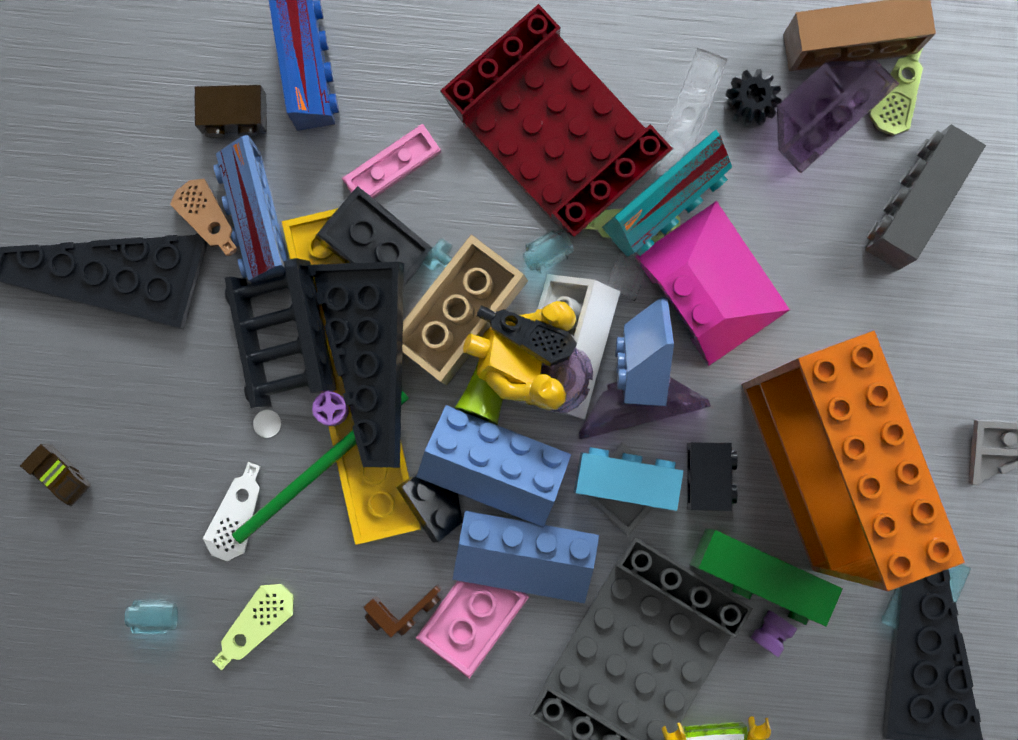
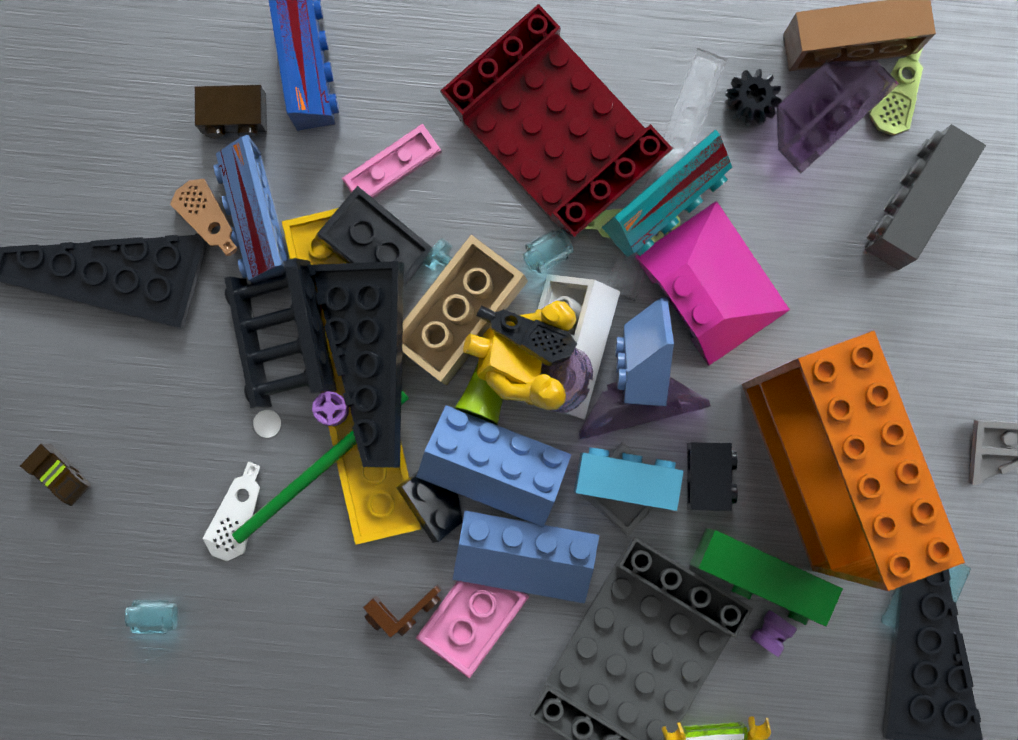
yellowish green piece [212,584,294,670] -> none

